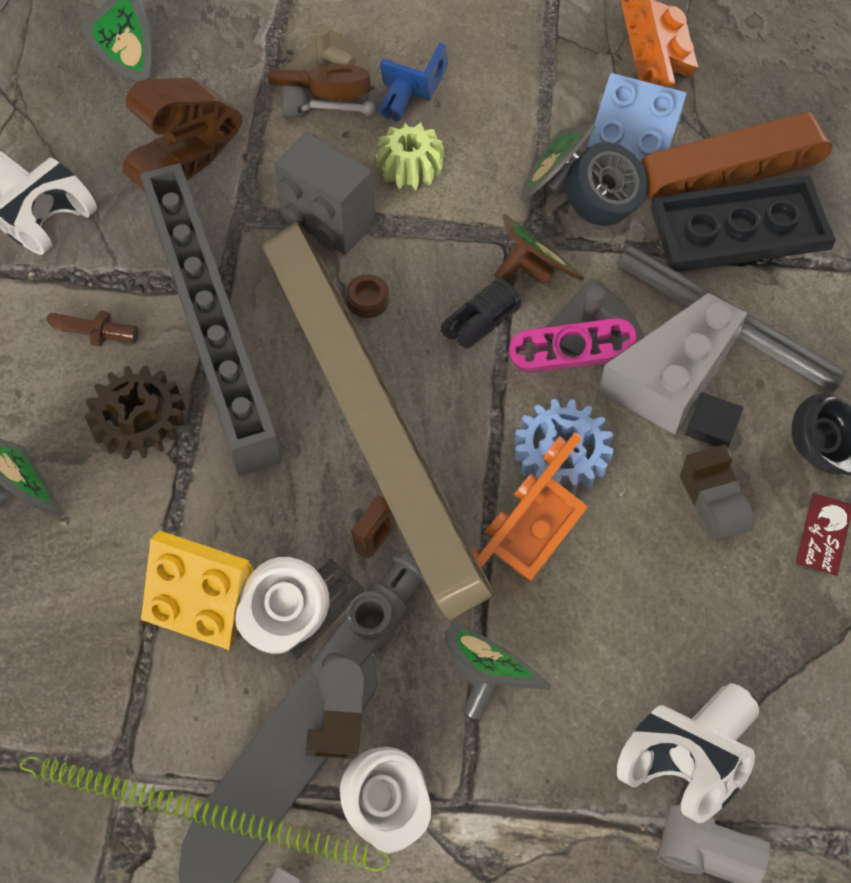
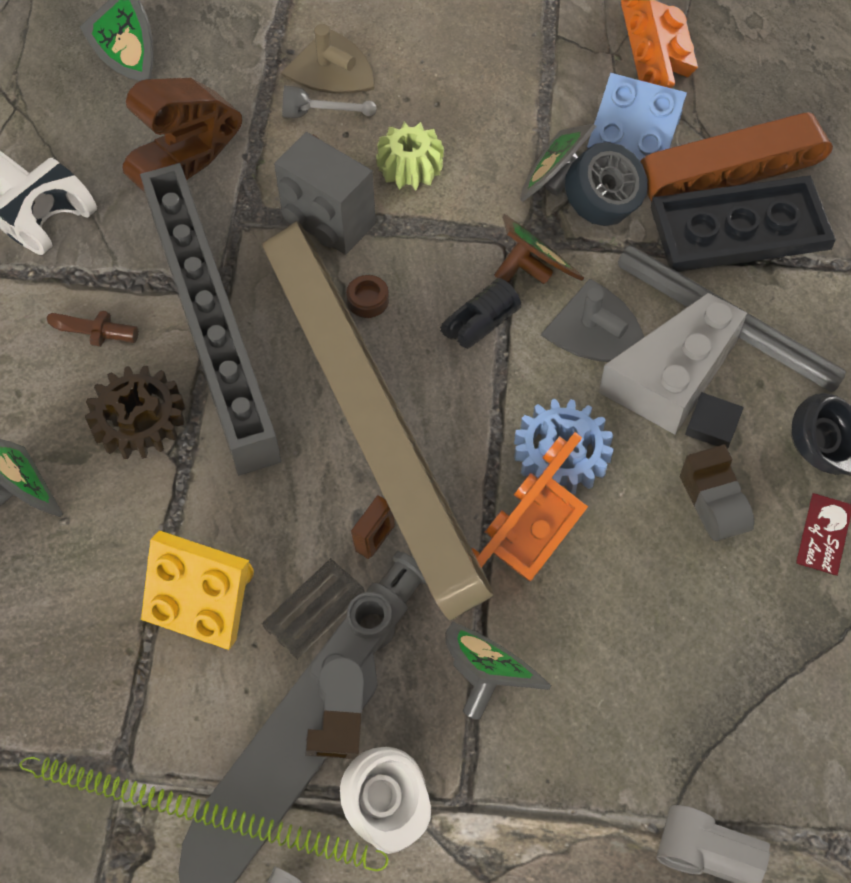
white hat [235,557,330,654] -> none
reddish brown piece [268,65,371,101] -> none
blue bracket [378,43,448,121] -> none
dark pink beam [509,318,637,373] -> none
white connector [617,683,759,823] -> none

